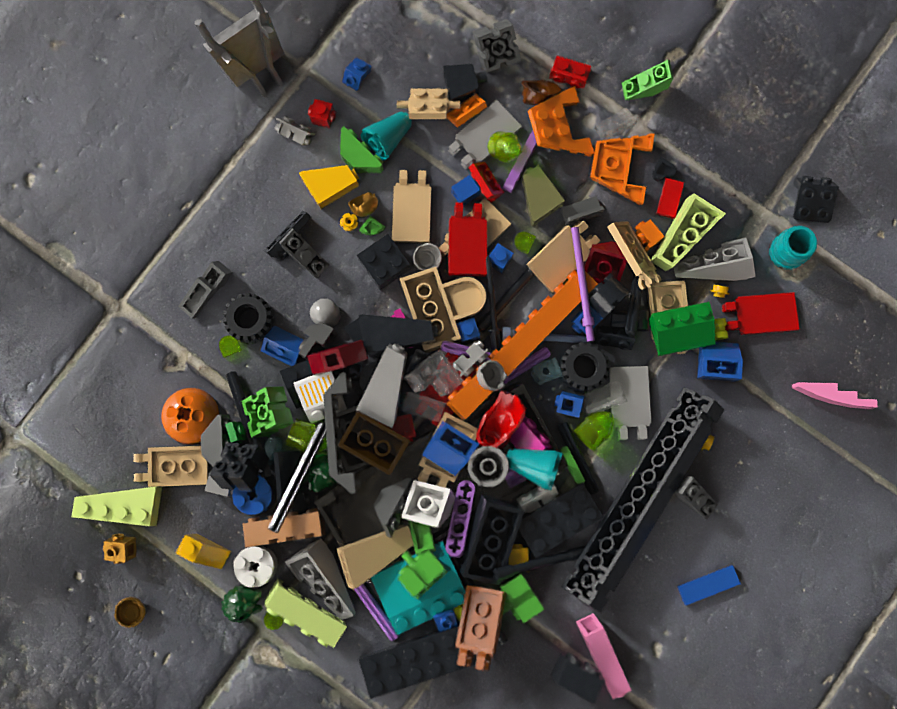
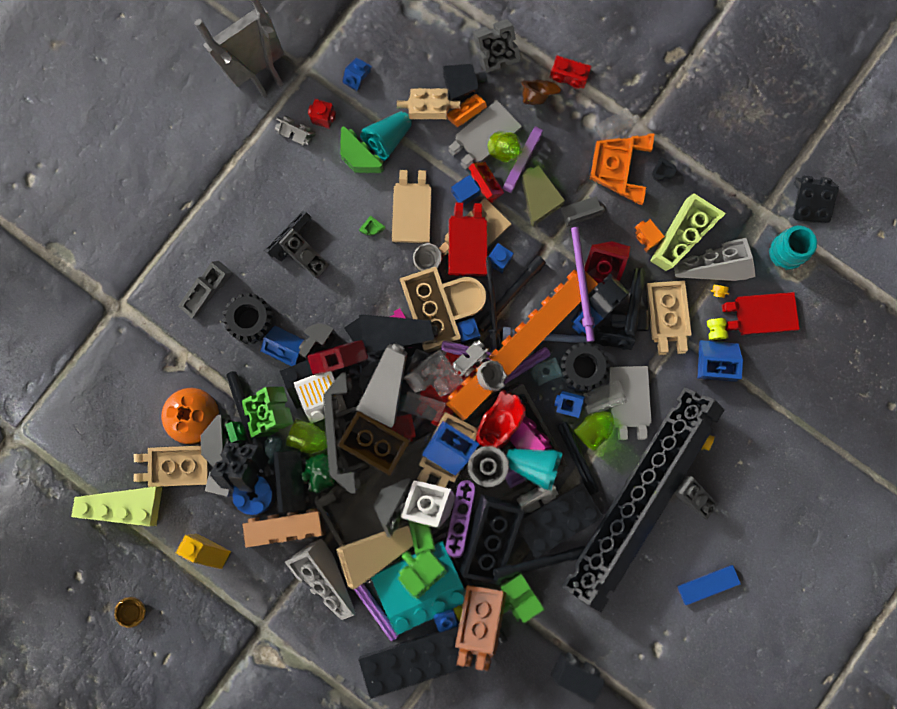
pearl gold brick [103,534,137,564] -> none
clear neon green tile [219,335,242,358] -> none
dark green animal [221,584,263,623] -> none
white brick [234,546,278,587] -> none
clear neon green tile [264,612,284,630] -> none
yellowish green wedge [265,578,347,648] -> none
axle [268,422,326,533] -> none
yellow slope [299,165,359,209] -> none
light grey hair [310,299,341,328] -> none
yellow plate [340,213,358,231] -> none
pearl gold hair [348,192,378,217] -> none
black brick [357,234,411,290] -> none
yellow brick [508,544,529,565] -> none
clear neon green tile [514,232,536,254] -> none
tan tile [526,221,600,293] -> none
orange wing [528,87,594,157] -> none
bright green tile [559,446,585,484] -> none
bright pink slope [576,613,631,699] -> none
tan tile [607,221,661,290] -> none
bright green slope [622,60,673,100] -> none
green slope [649,302,716,356] -> none
red tile [656,178,684,219] -> none
bright pink slope [792,382,877,409] -> none

